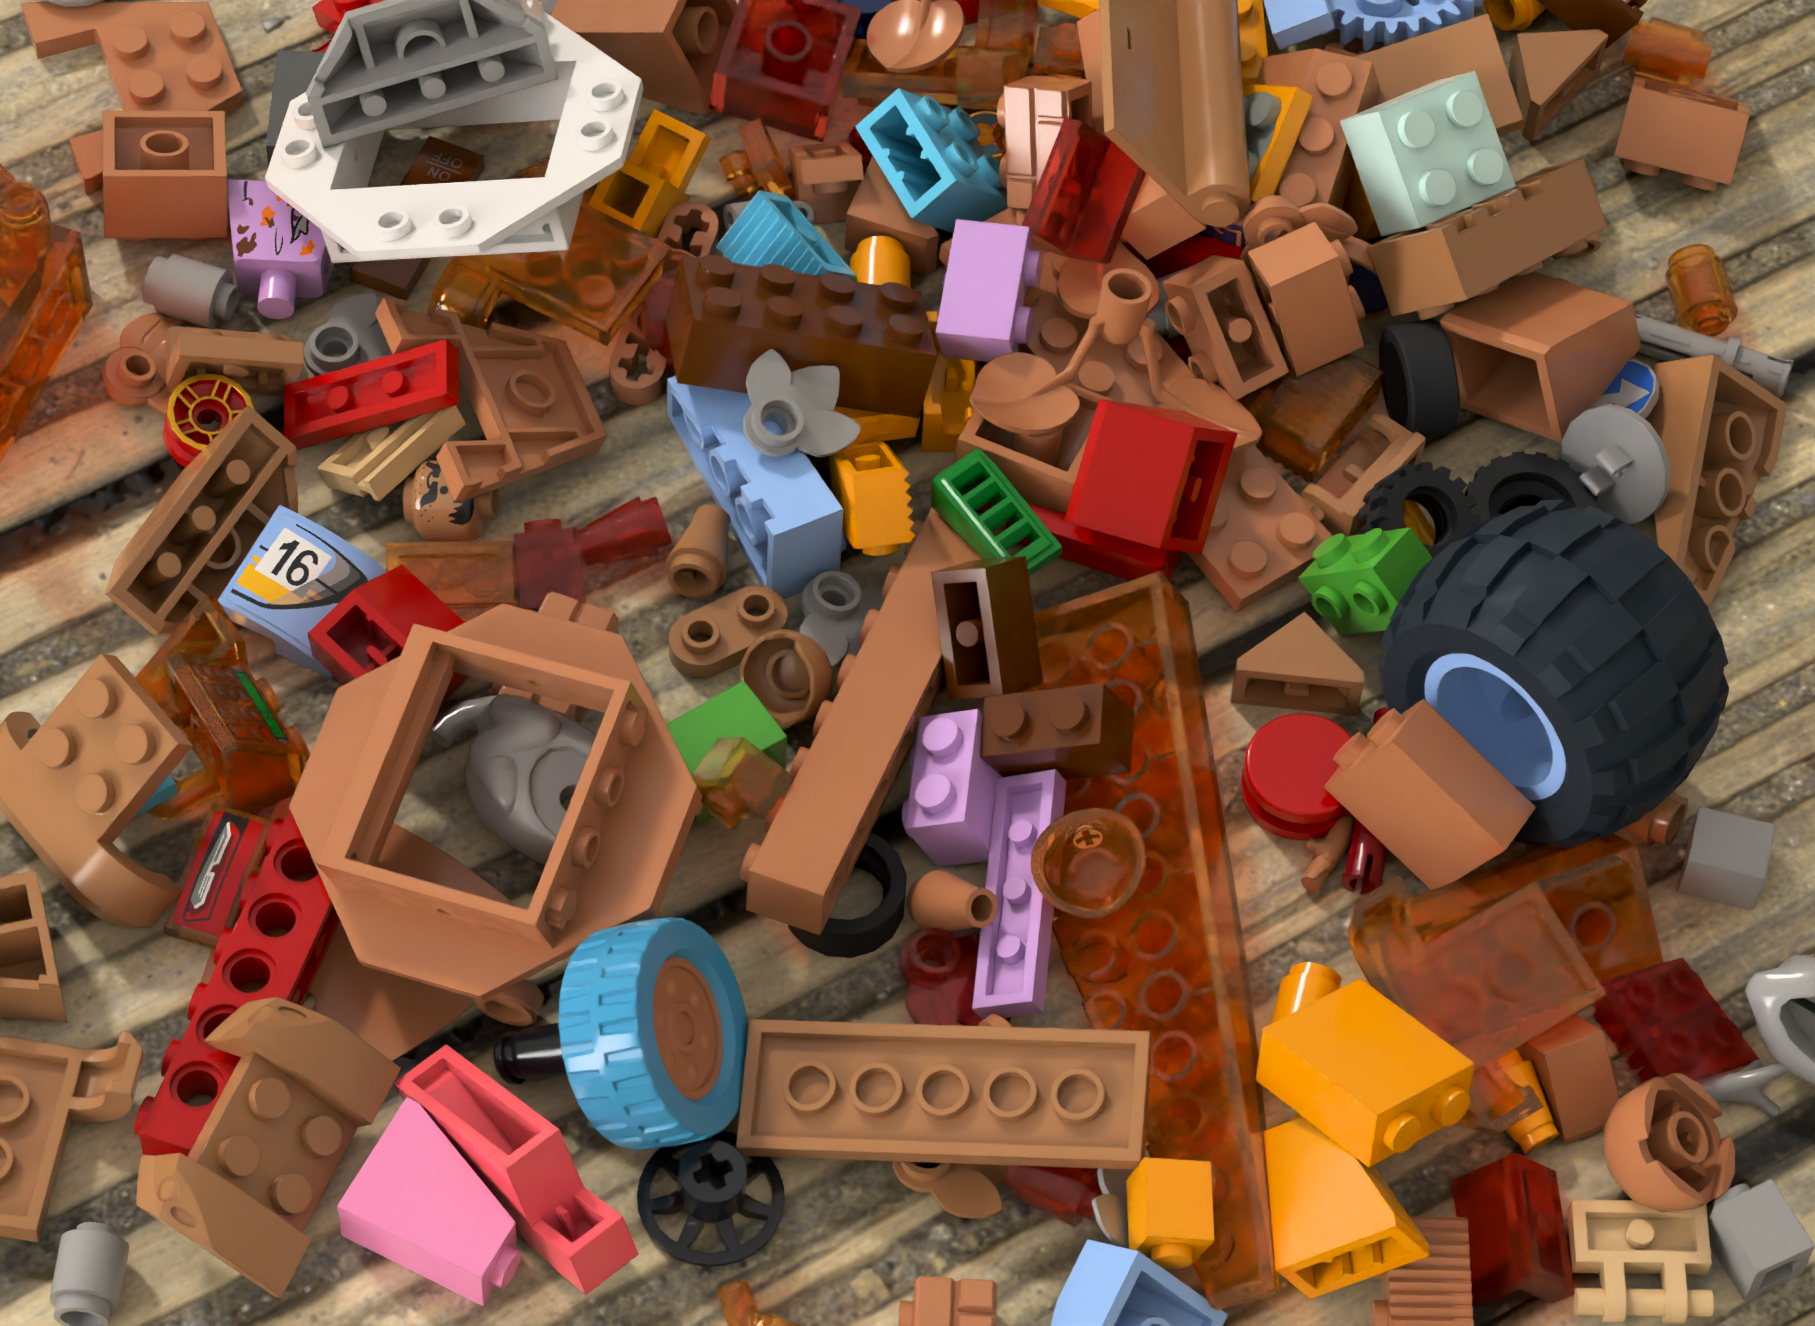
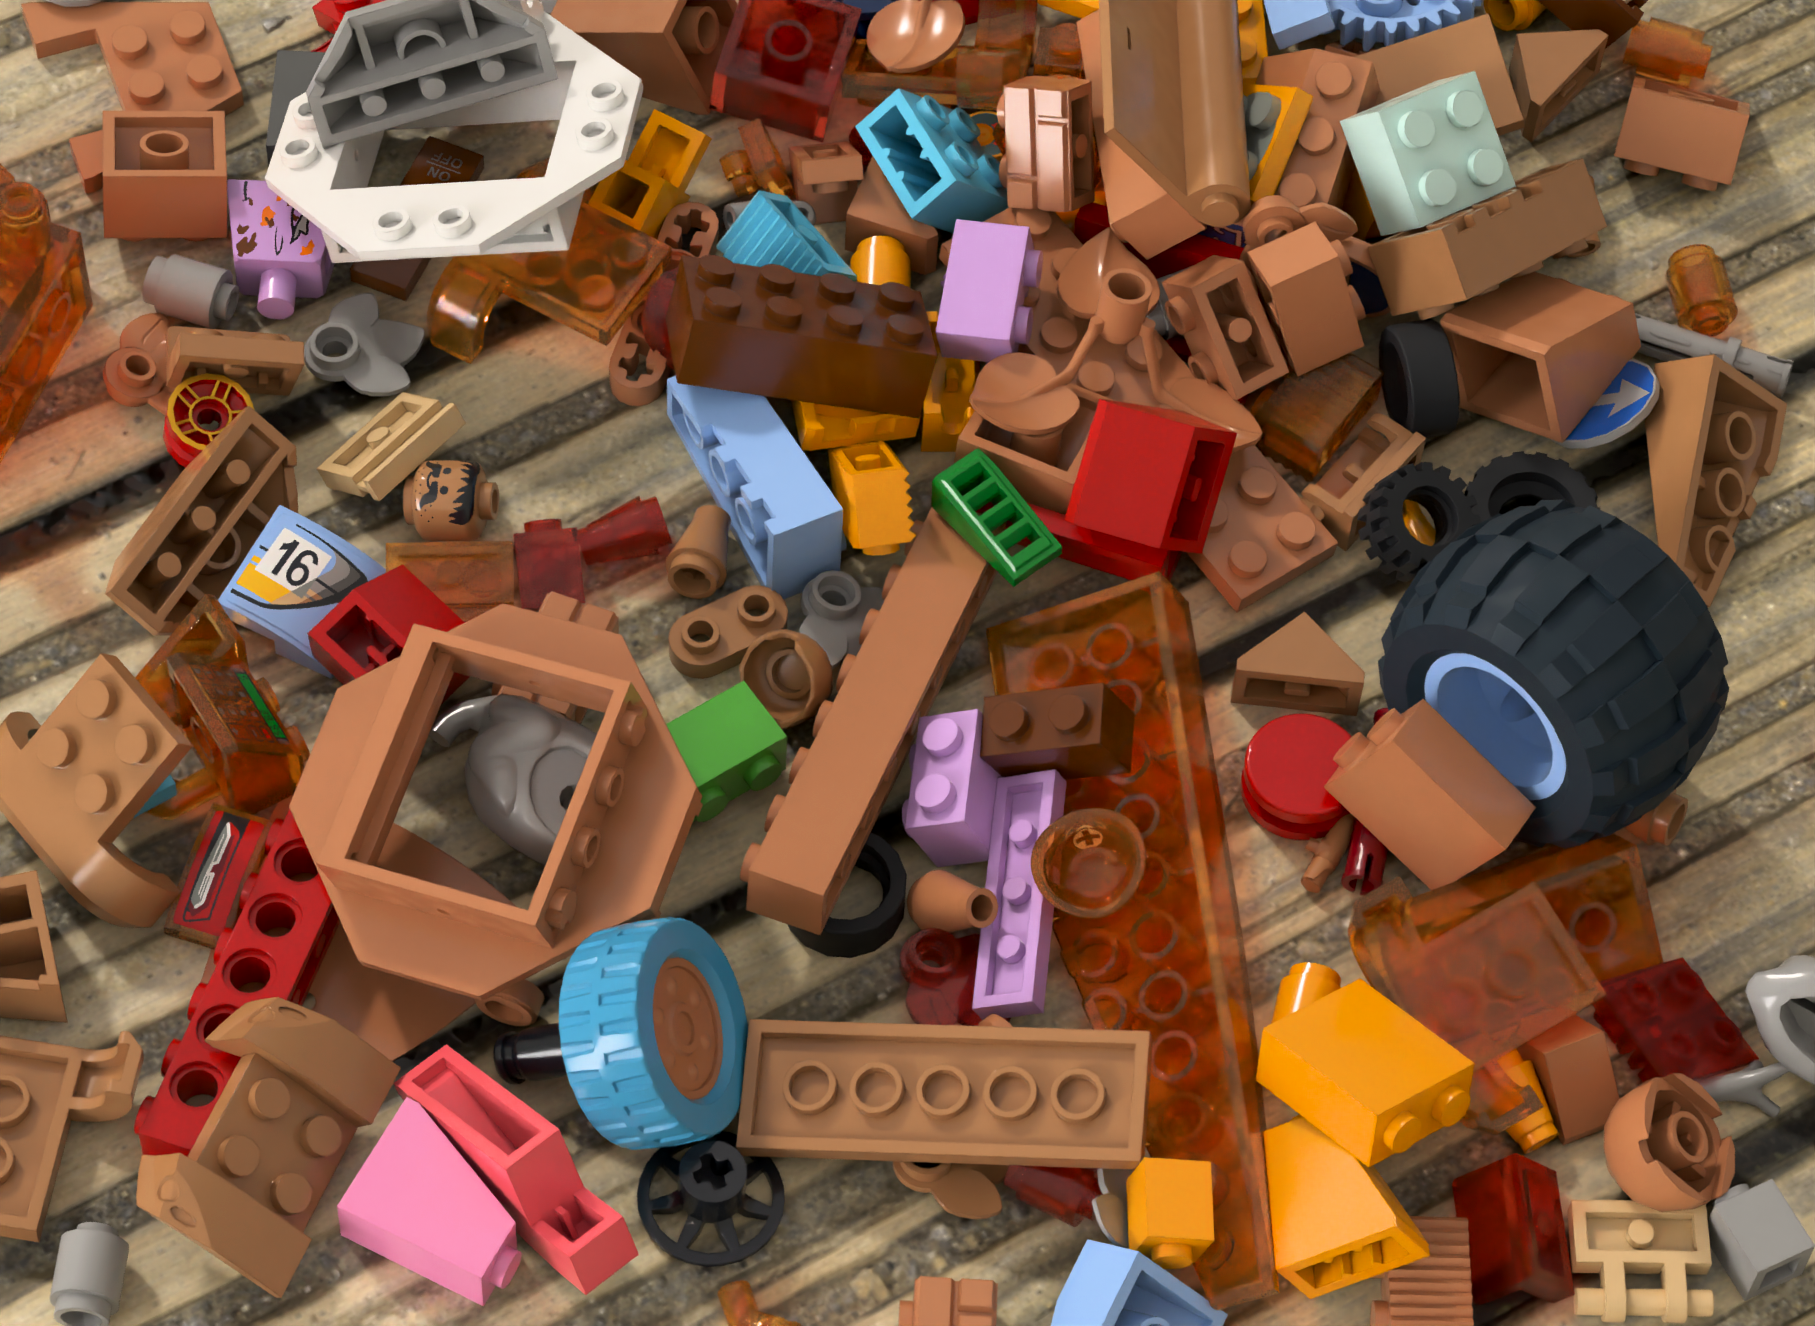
red plate [284,339,460,450] -> none
nougat wing [375,297,608,502] -> none
clear orange brick [692,737,794,830] -> none
light grey plate [743,349,861,457] -> none
reddish brown brick [931,556,1043,700] -> none
clear red panel [1022,118,1146,264] -> none
bright green brick [1298,527,1433,636] -> none
light grey piece [1561,404,1671,524] -> none
light grey panel [1677,806,1775,910] -> none

